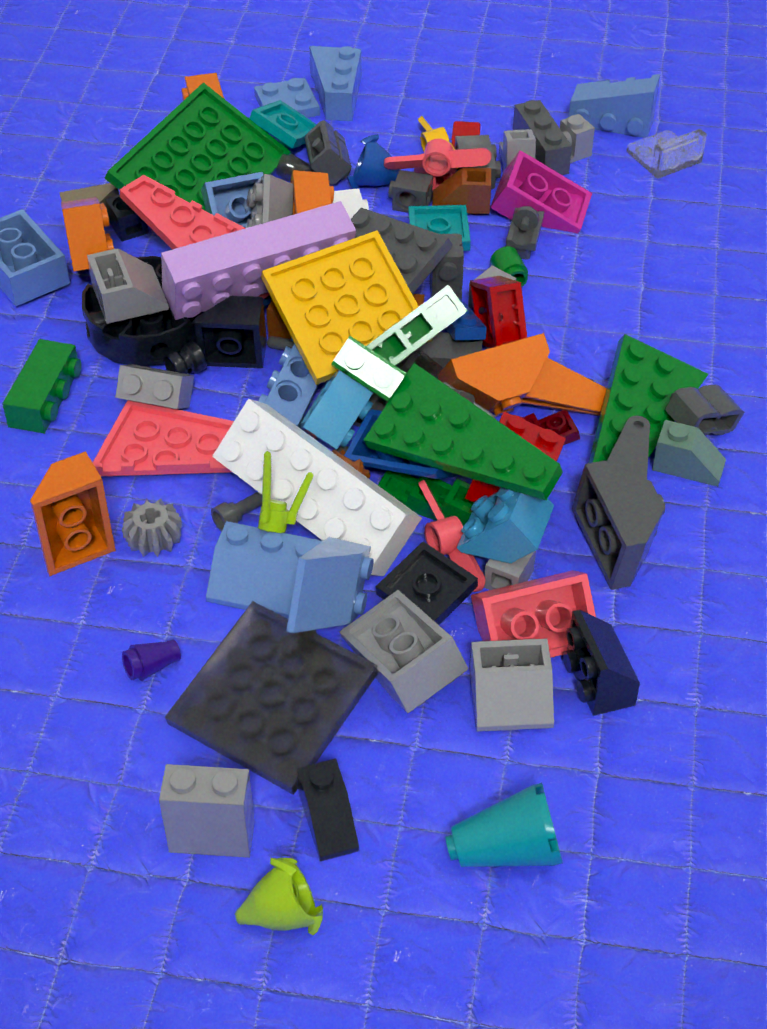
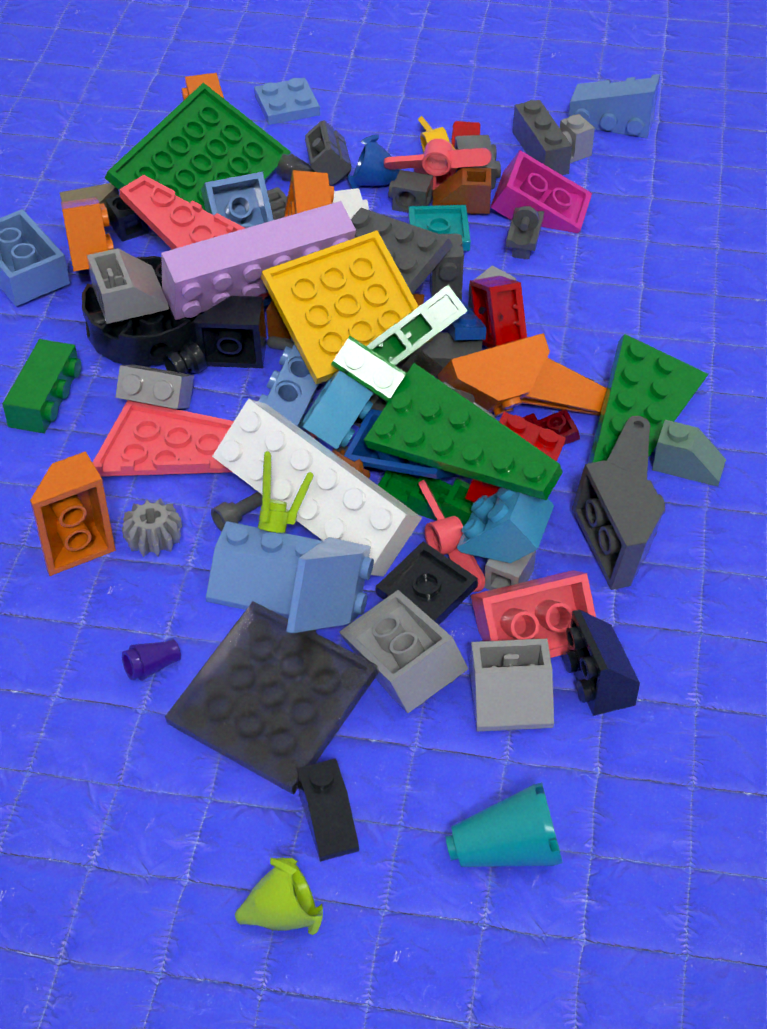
brick [159,764,255,858] -> none
light grey slope [246,174,294,228] -> none
teal plate [249,100,317,149] -> none
medium blue wedge [309,46,362,121] -> none
green brick [490,246,528,287] -> none
light grey brick [499,129,536,172] -> none
clear bracket [627,129,707,179] -> none
dark grey brick [665,385,745,436] -> none

